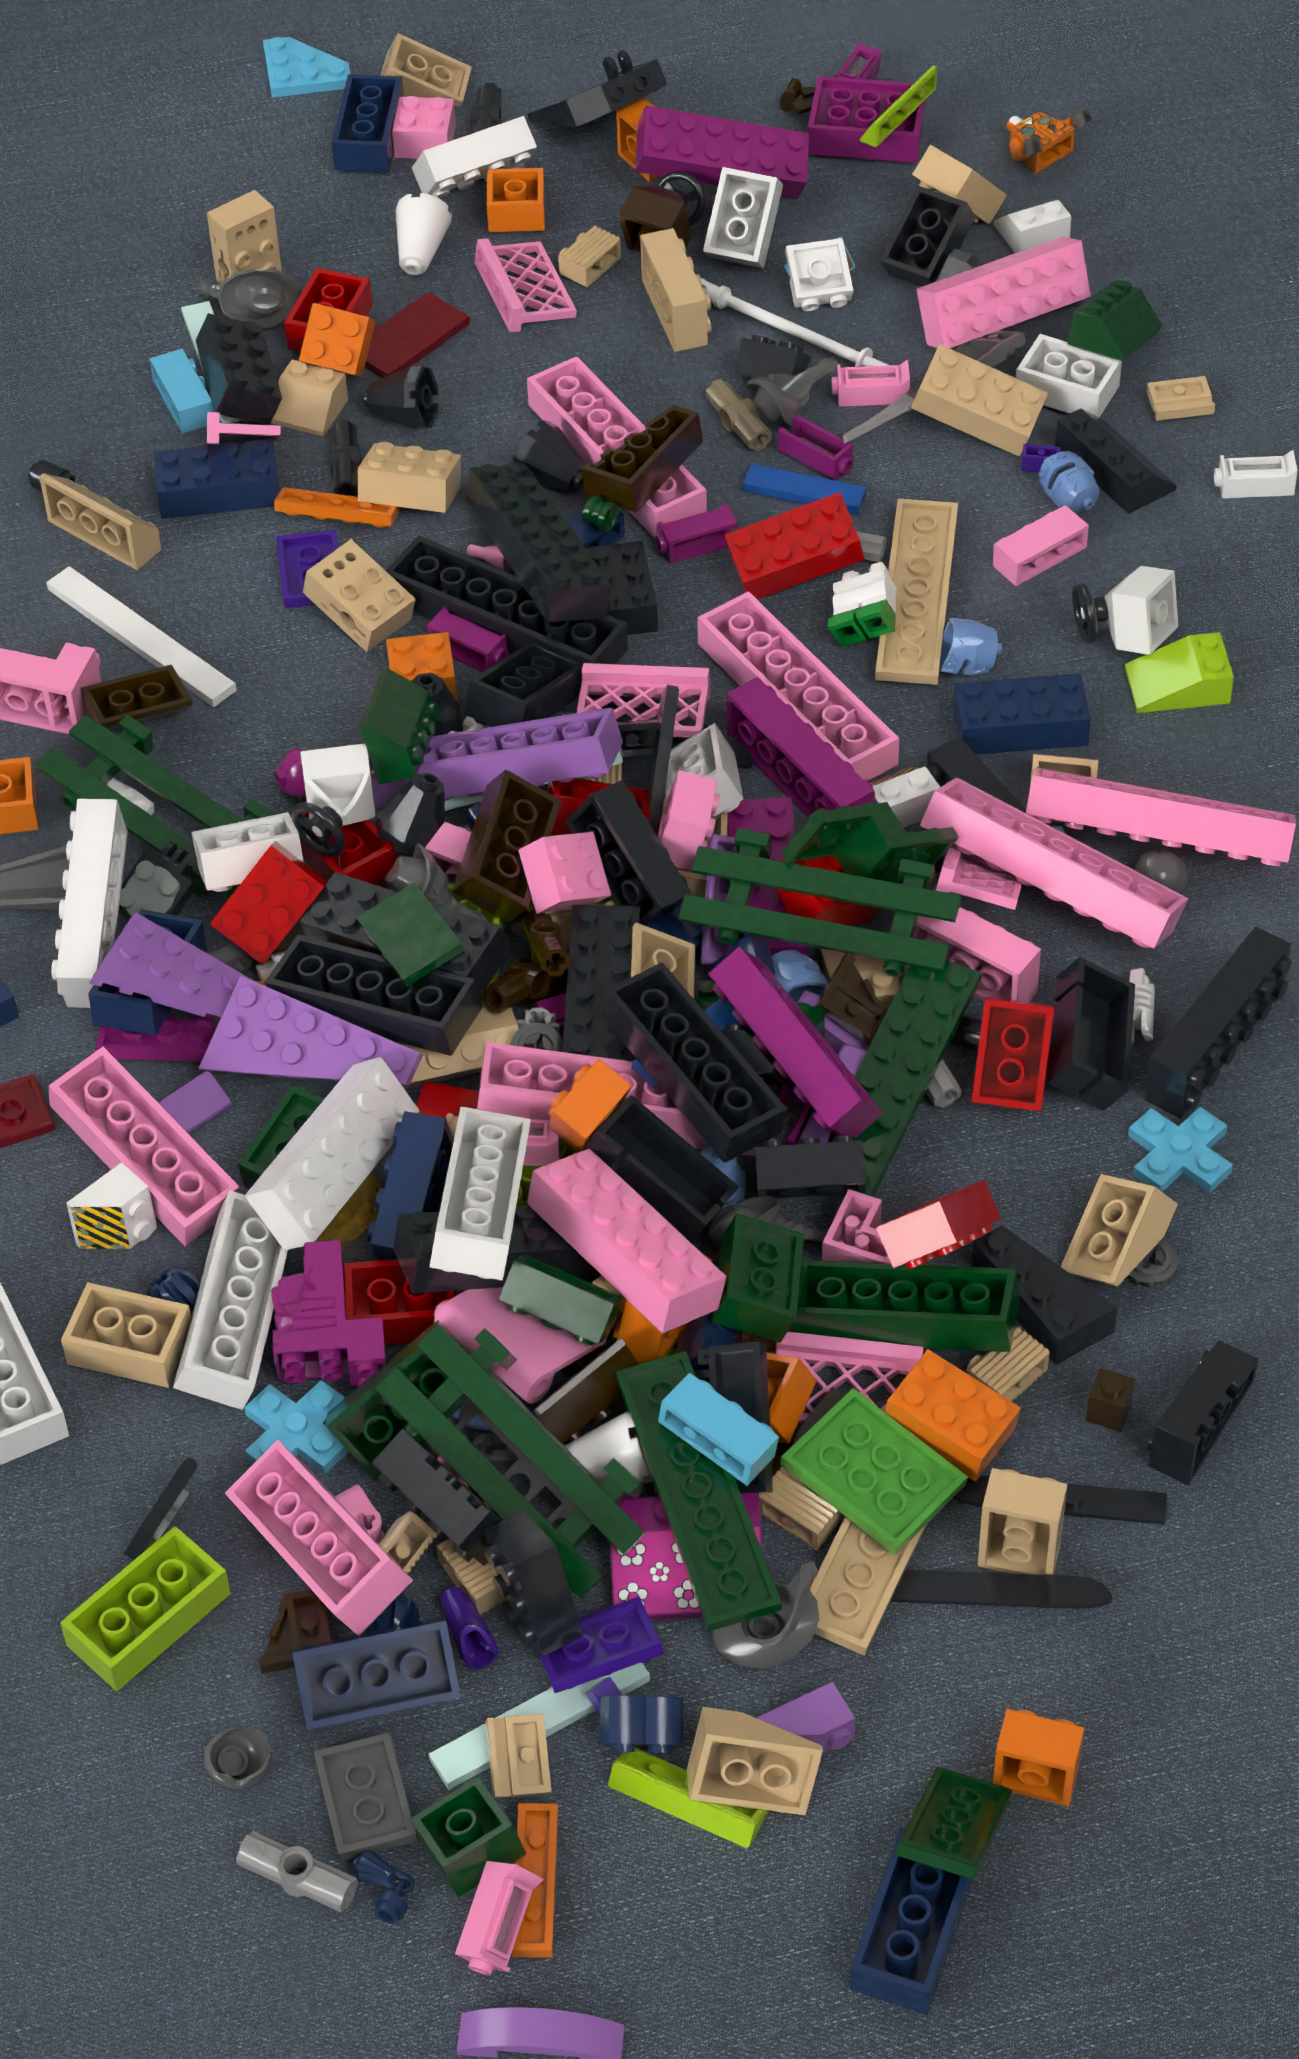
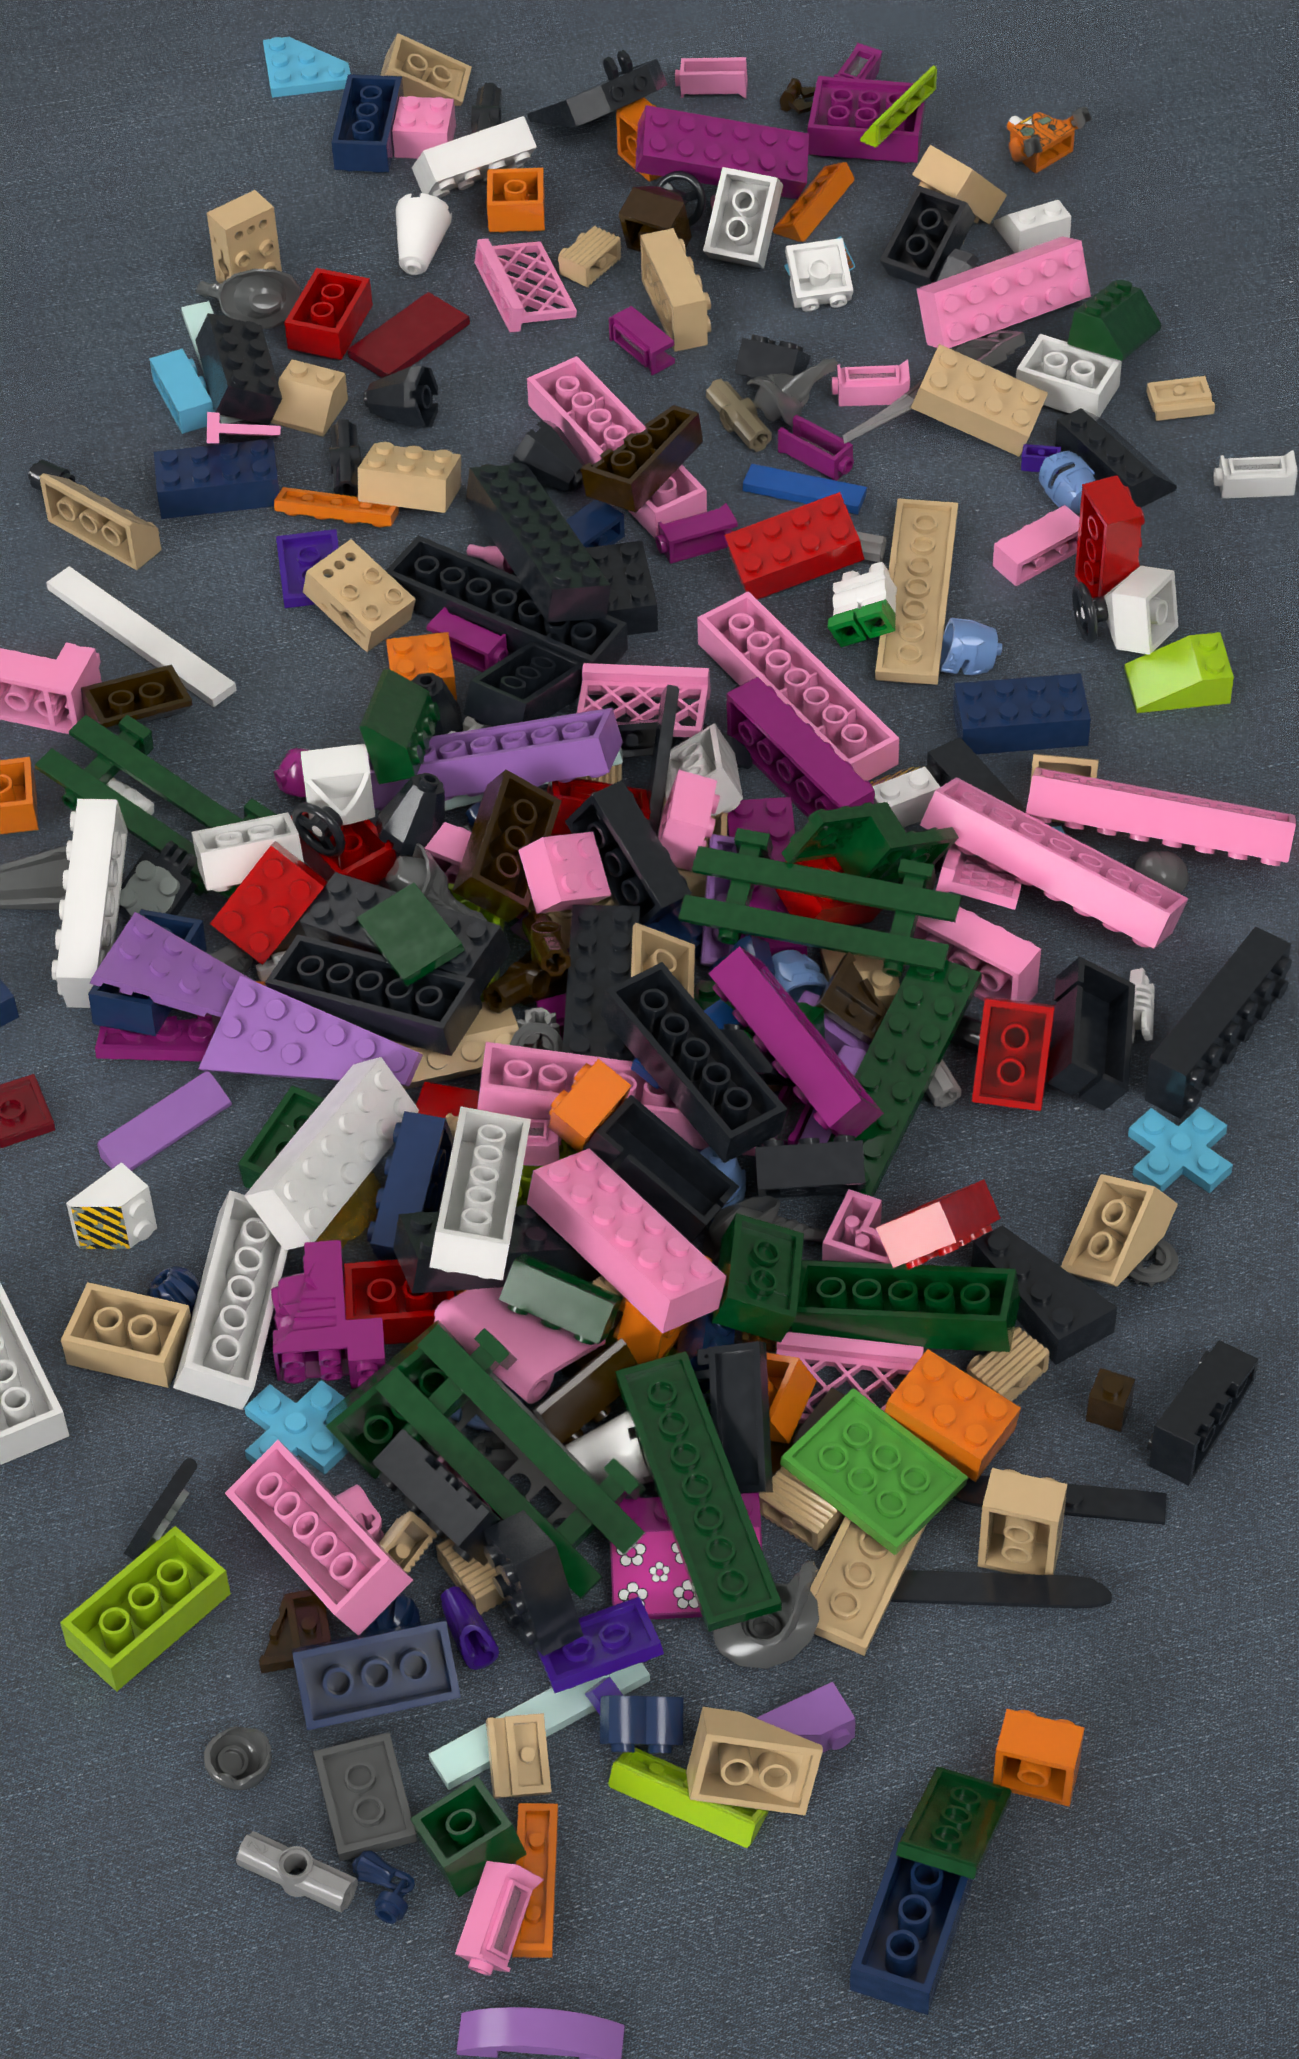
bright pink brick [49,1047,240,1247] -> none
orange brick [299,303,376,377] -> none
dark green wheel [582,495,619,532] -> none
medium azure brick [658,1373,779,1486] -> none
white bar [701,278,890,367] -> none
none -> magenta window [609,306,675,376]
none -> bright pink window [675,57,748,99]
none -> orange slope [773,162,854,242]
none -> red brick [1075,475,1145,598]

